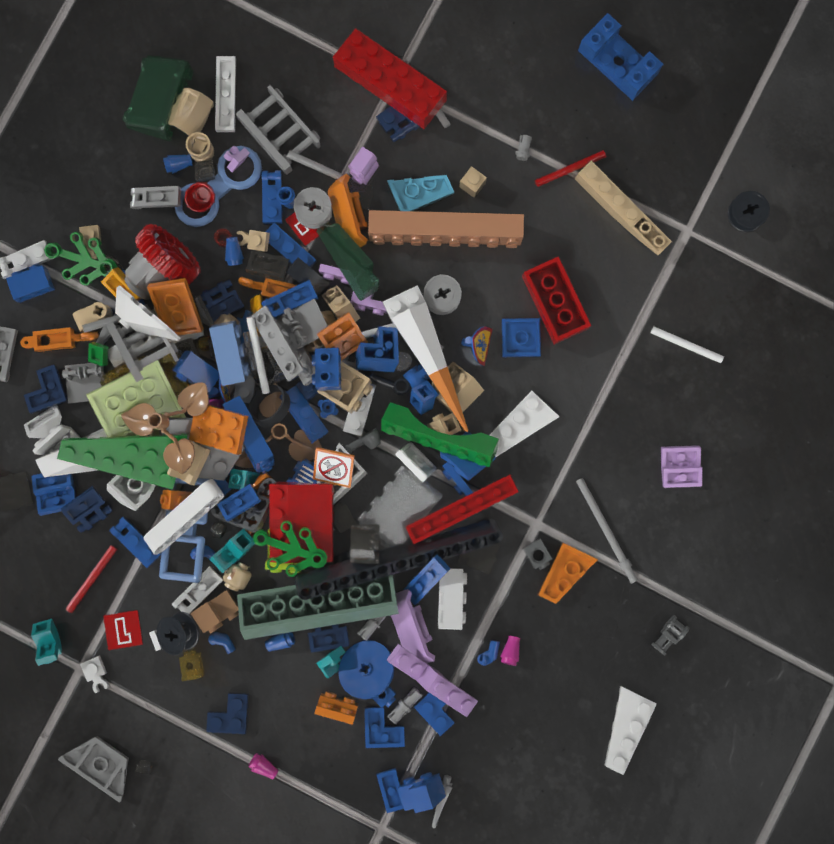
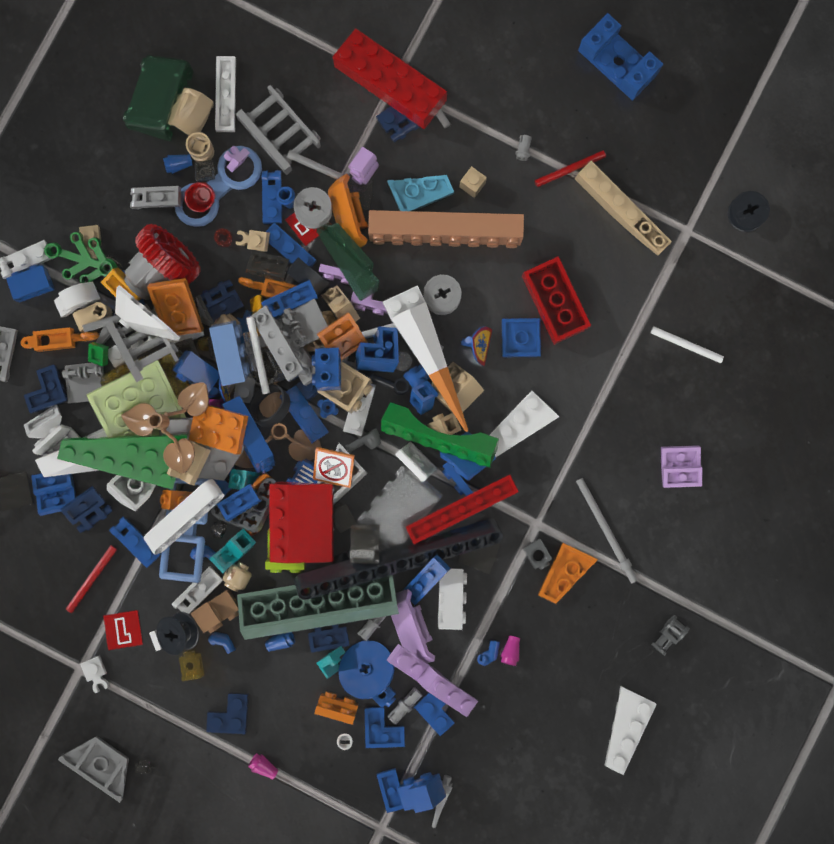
teal brick [31,619,62,666] -> none
blue cone [225,237,244,266] -> none
green plant [253,520,327,577] -> none
none -> white brick [54,282,100,318]
none -> white hinge [337,734,353,750]

